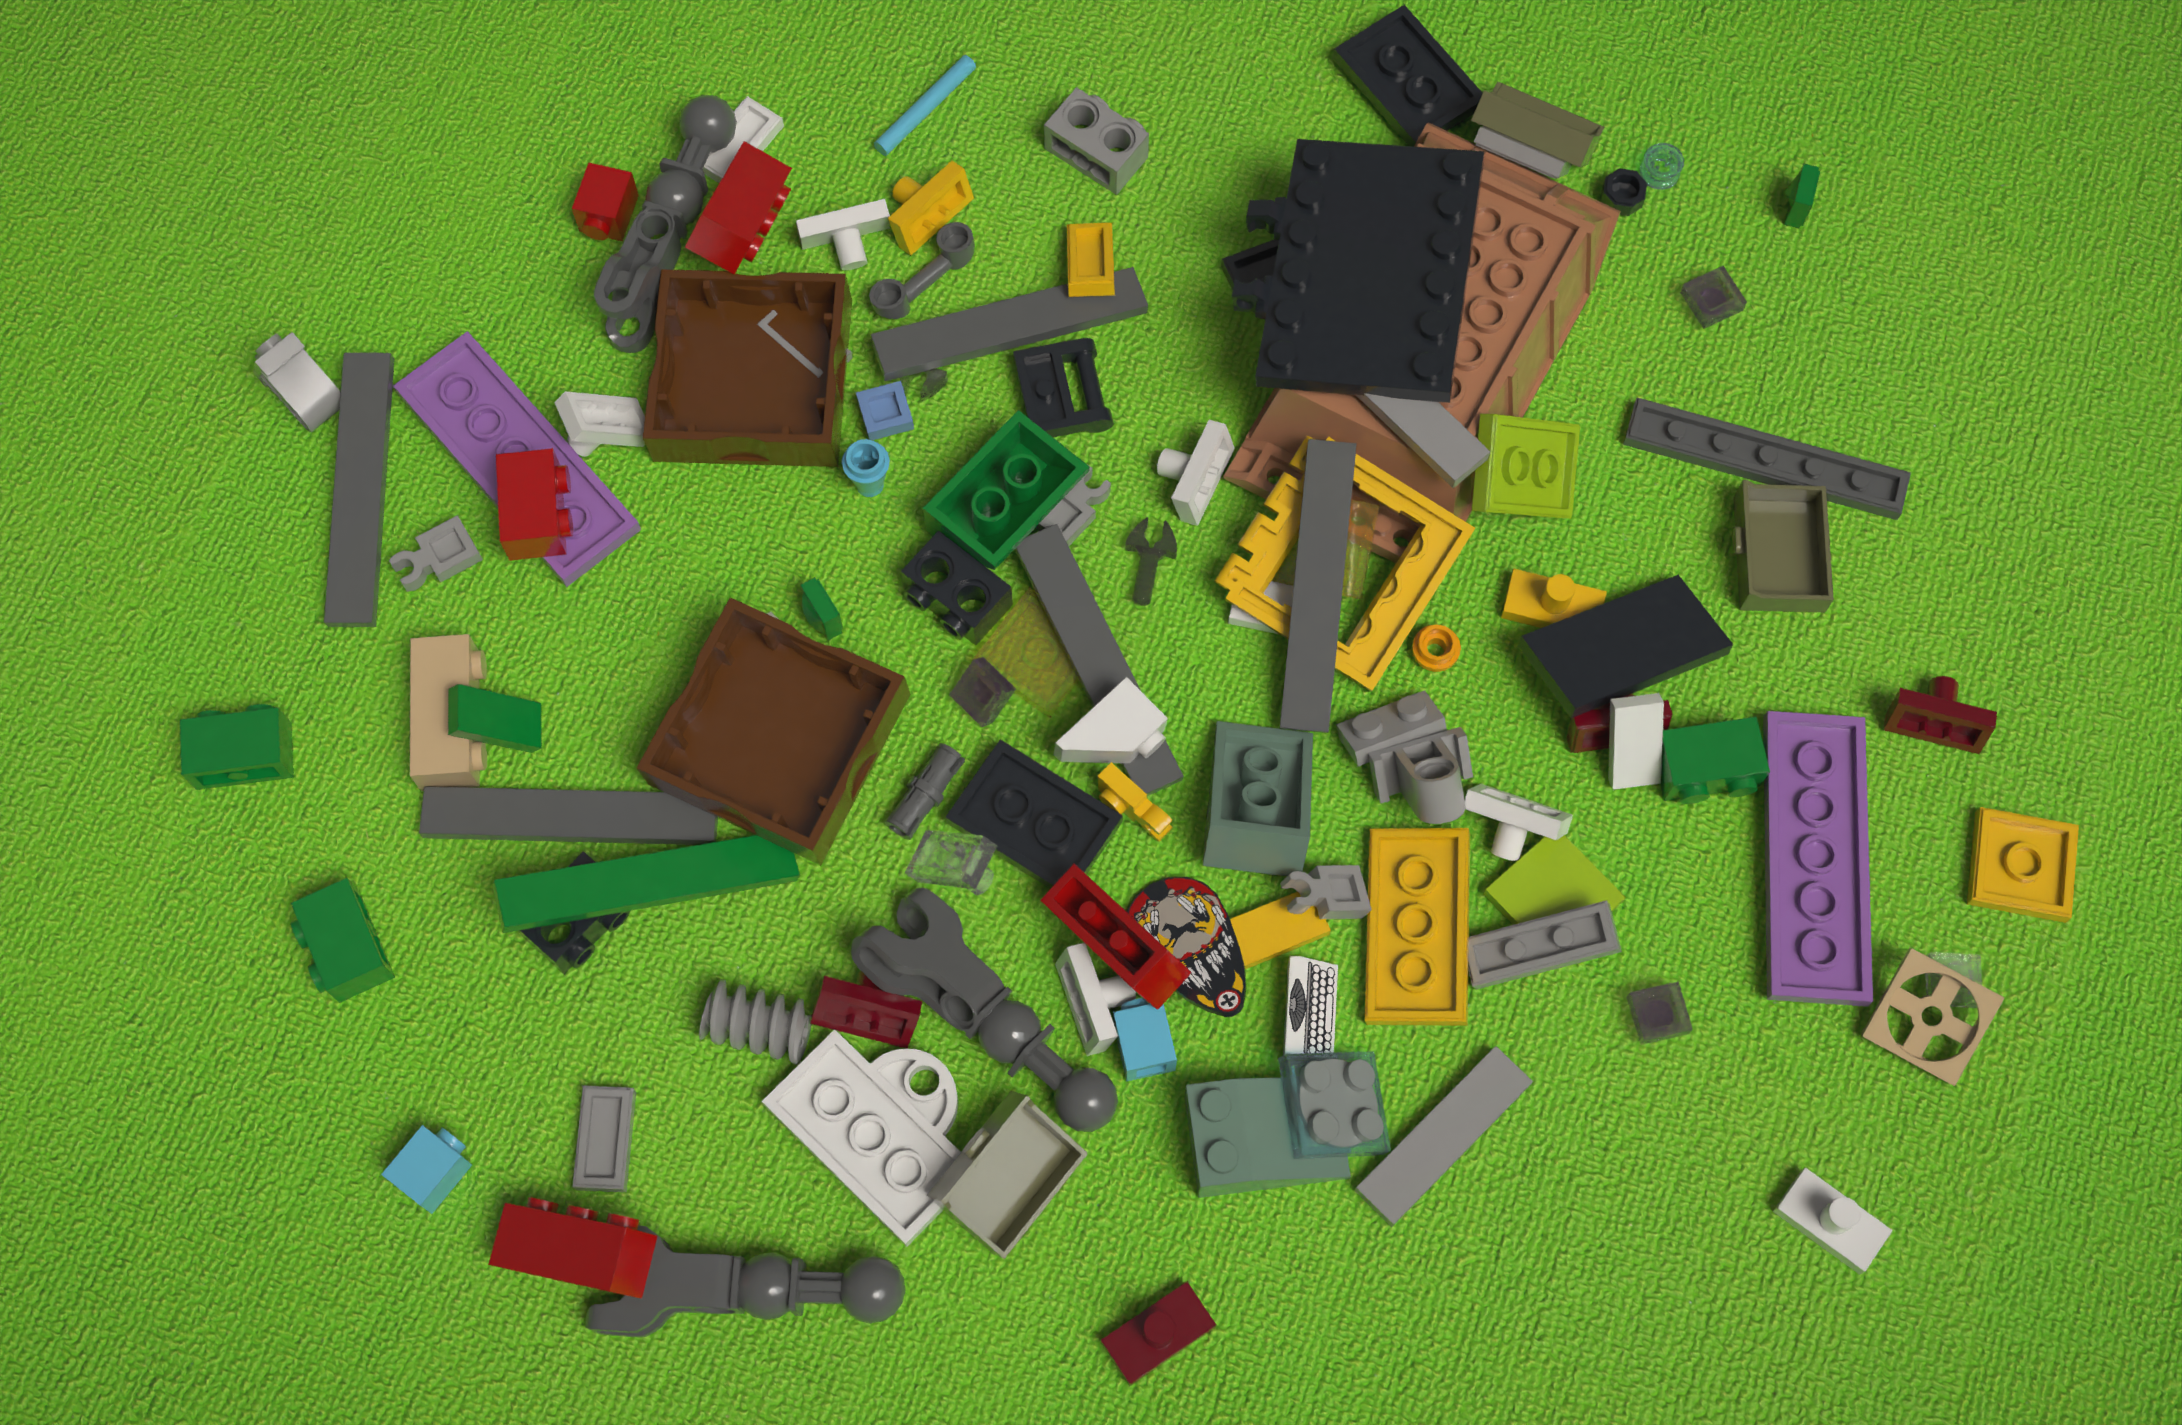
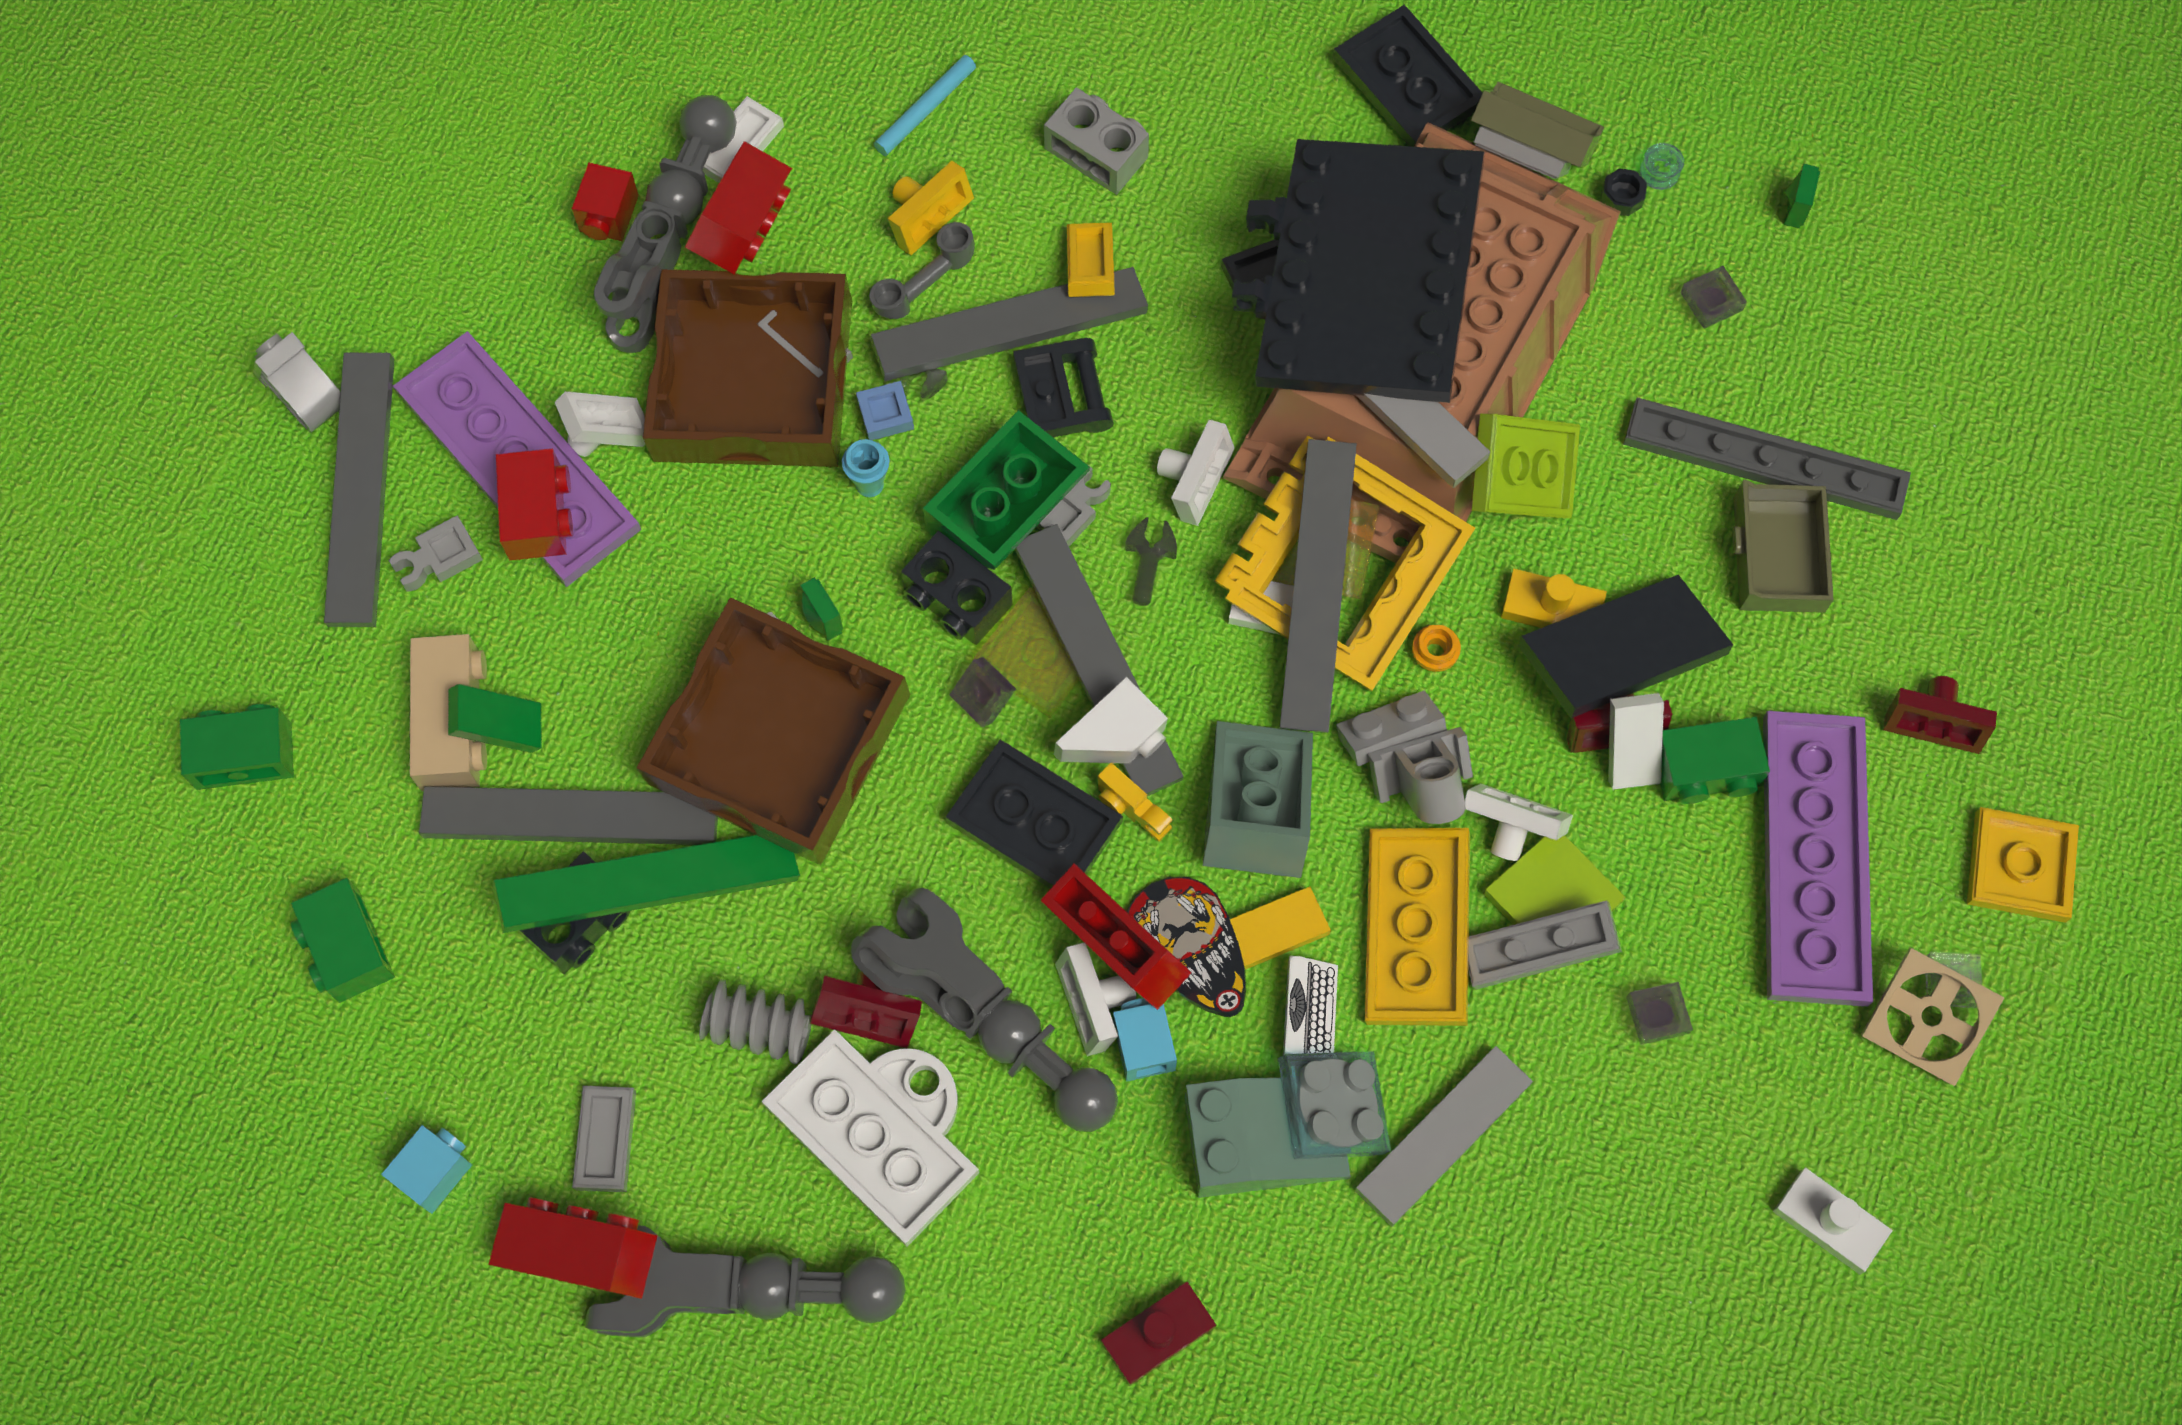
white tile [796,199,890,270] -> none
dark grey pin [884,743,965,840] -> none
clear tile [905,830,997,895] -> none
container [927,1091,1088,1259] -> none
light grey plate [1280,865,1372,919] -> none

